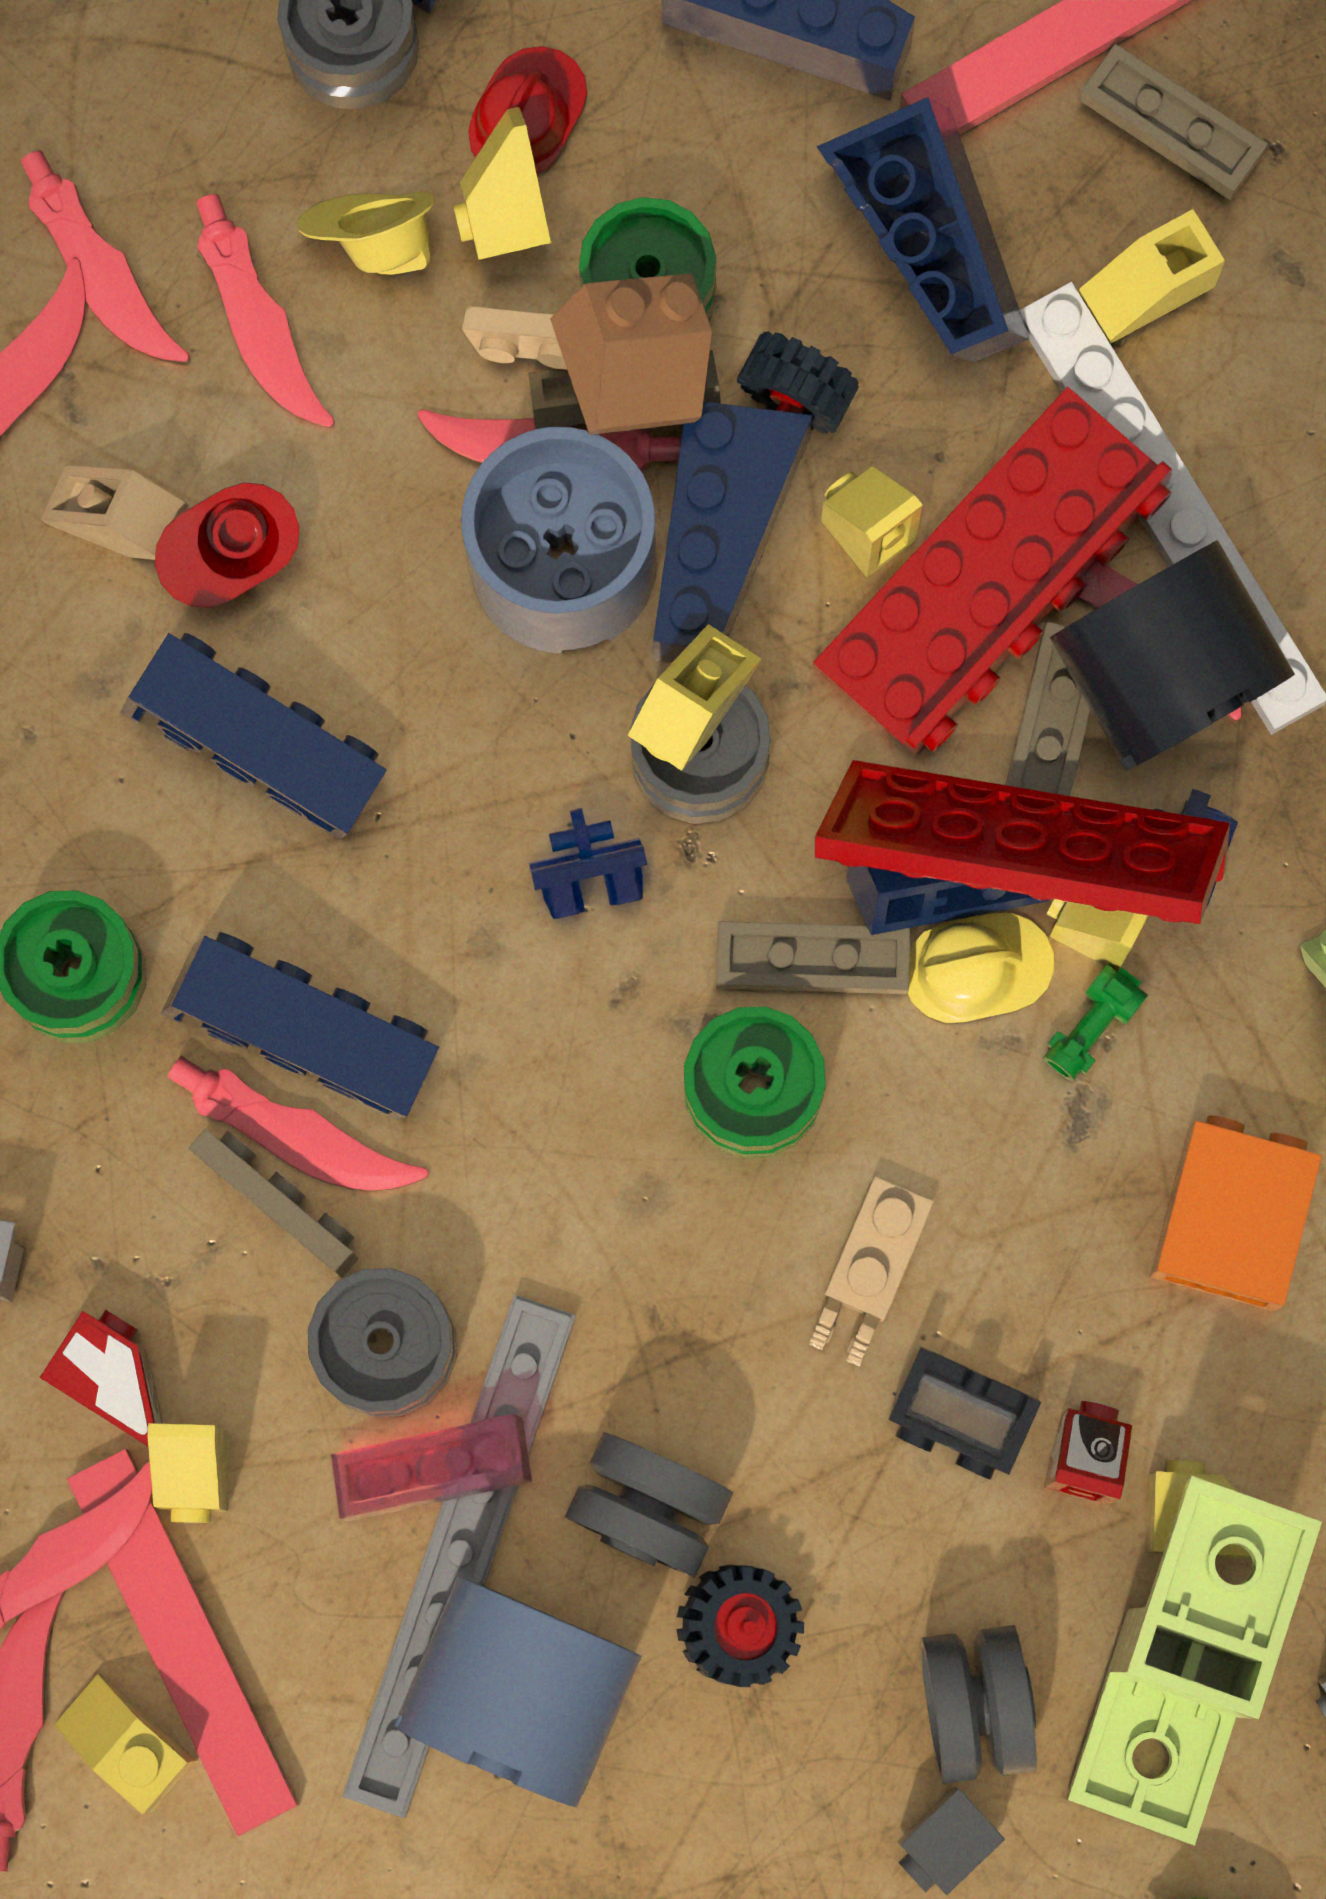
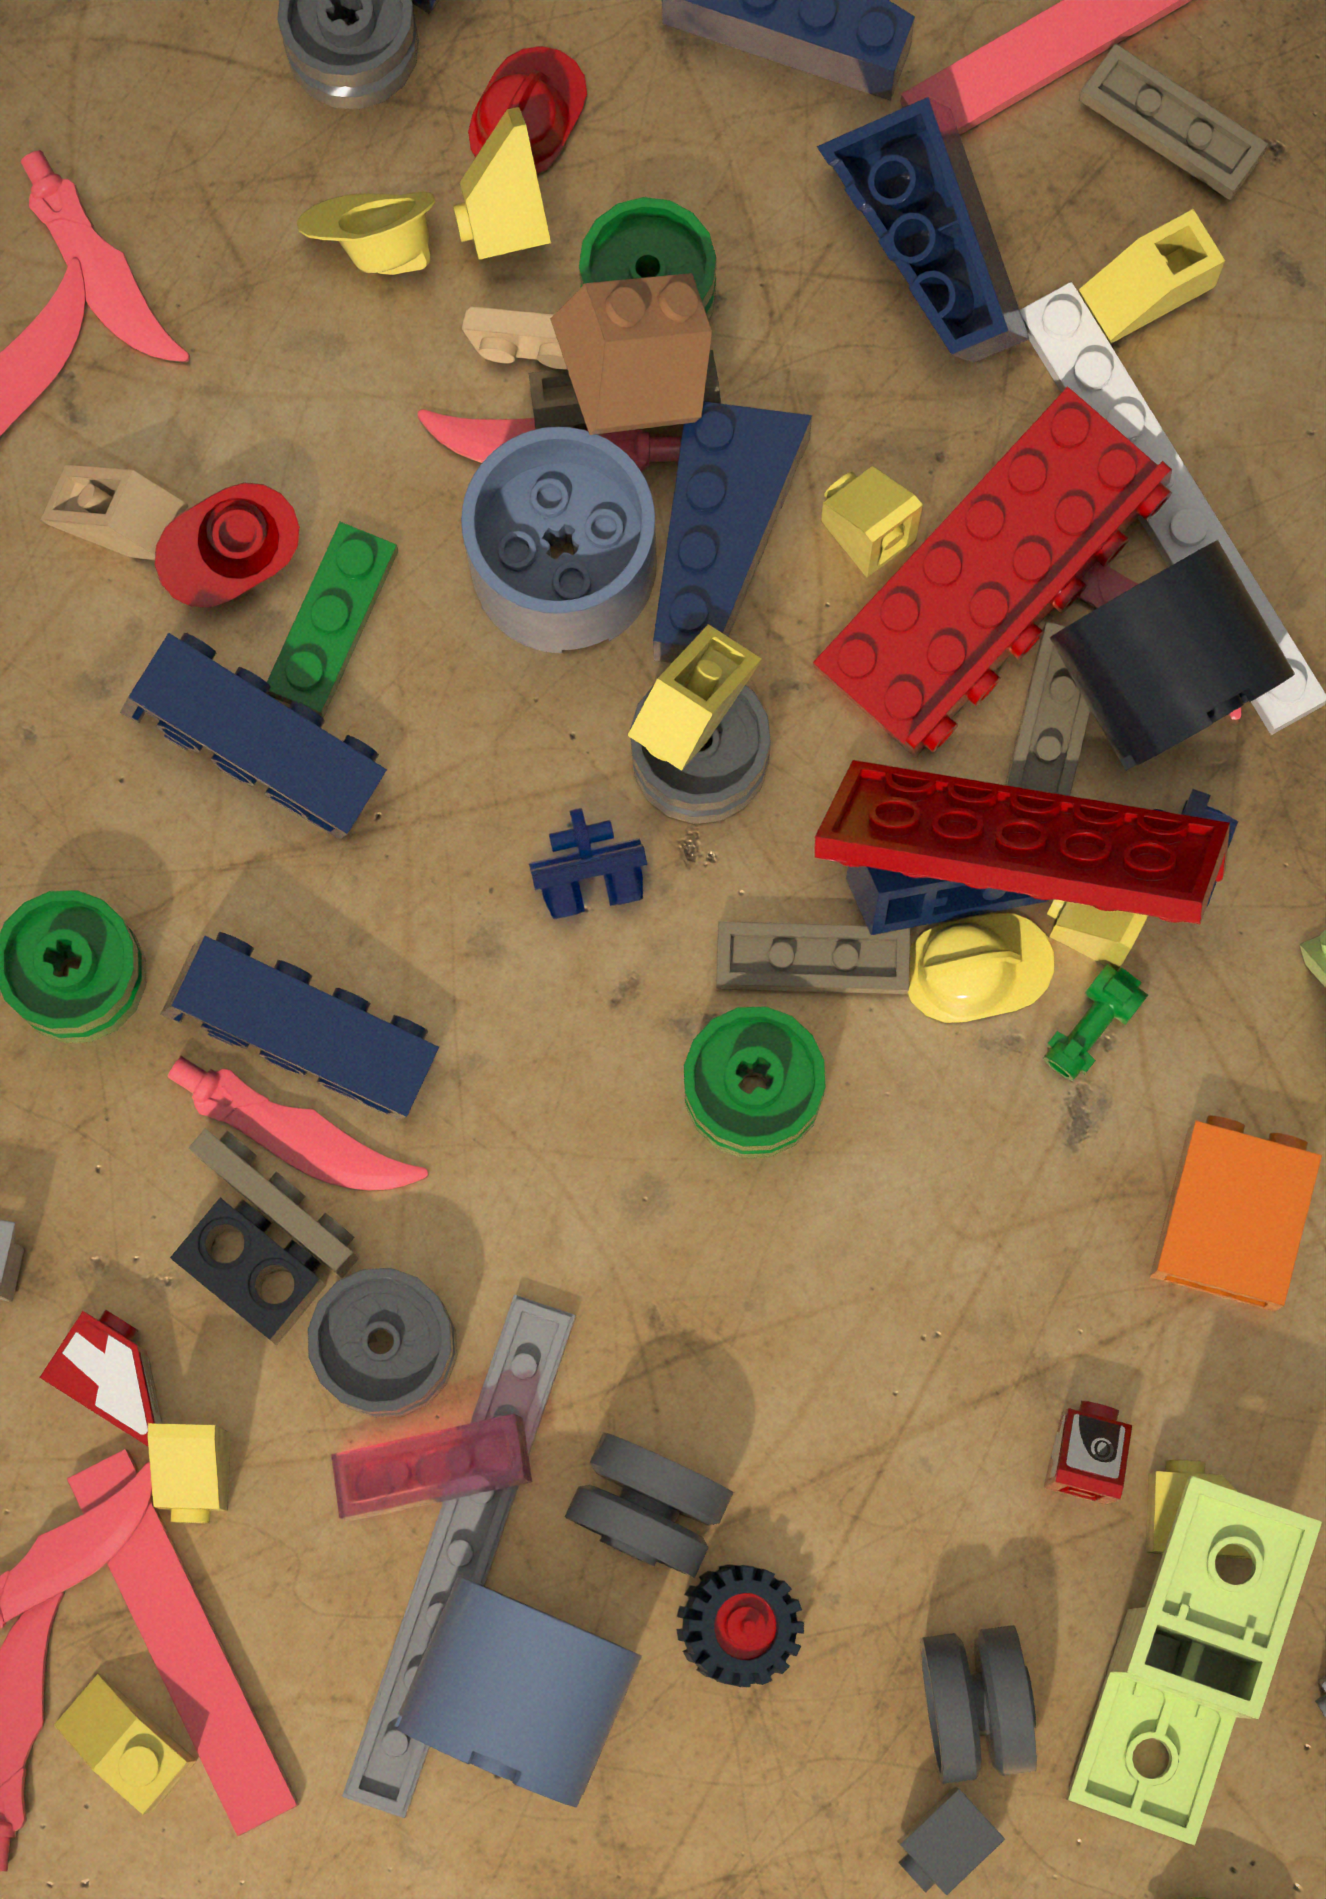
coral sword [196,194,334,428] -> none
black wheel [737,331,859,433] -> none
tan hinge [809,1177,934,1367] -> none
window [888,1346,1041,1480] -> none
none -> black brick [170,1197,326,1346]
none -> green plate [267,522,398,718]

